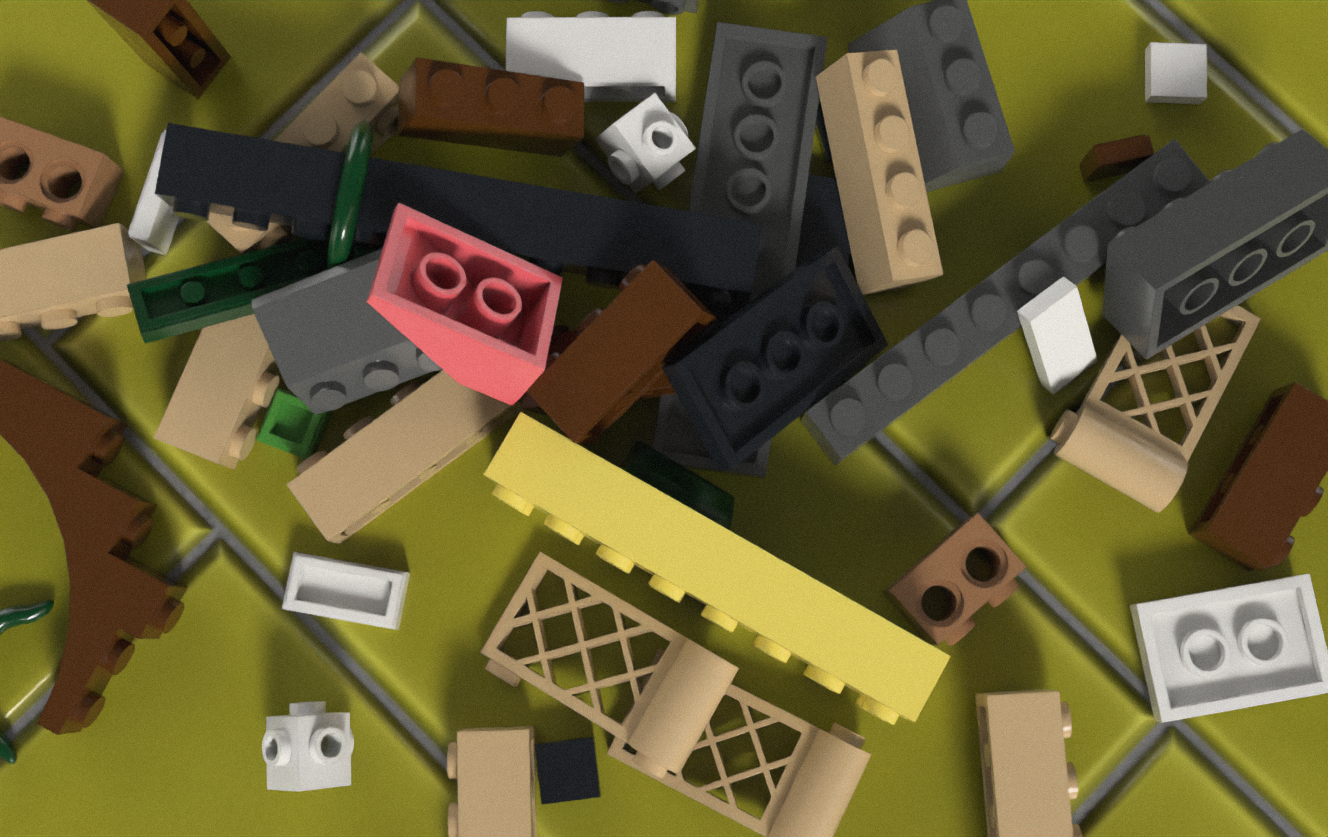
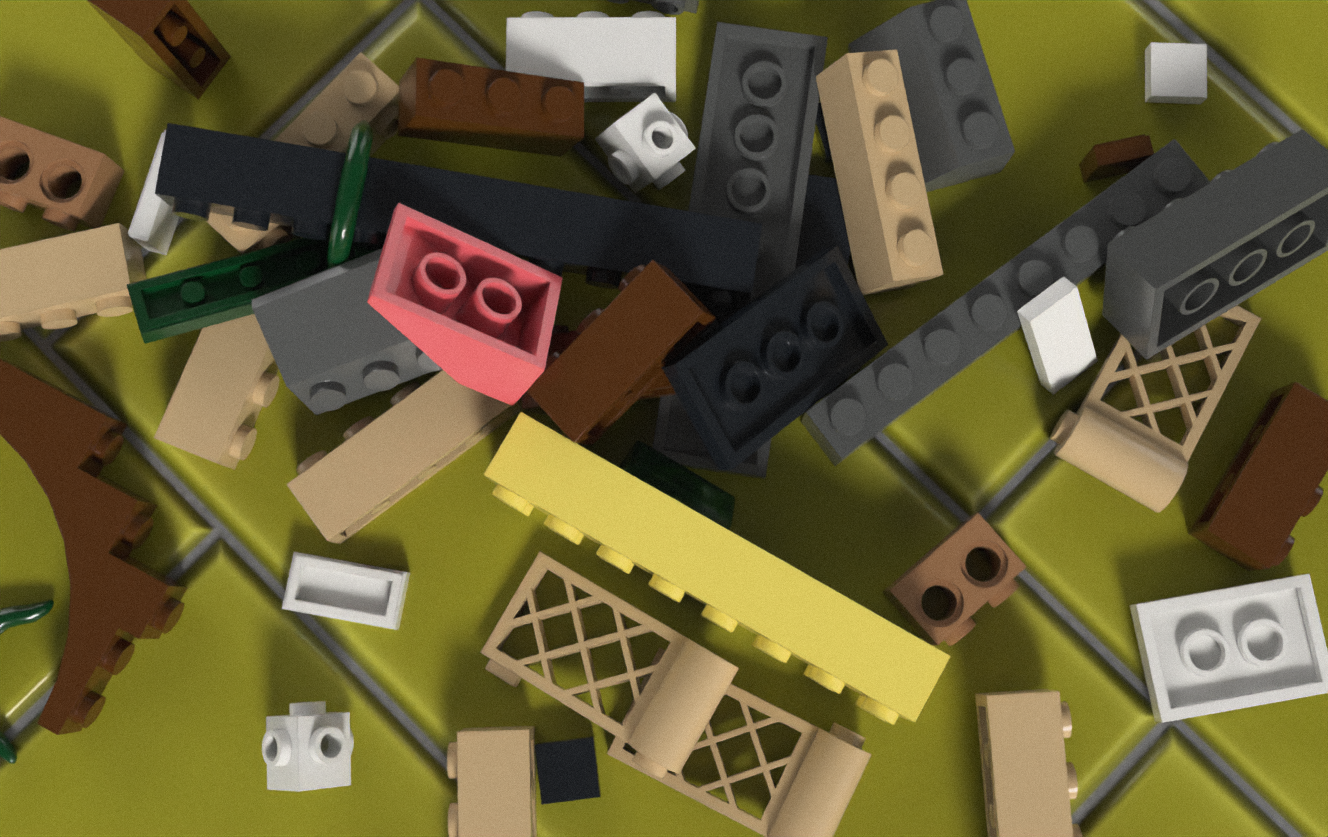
bright green tile [255,387,333,459] -> none

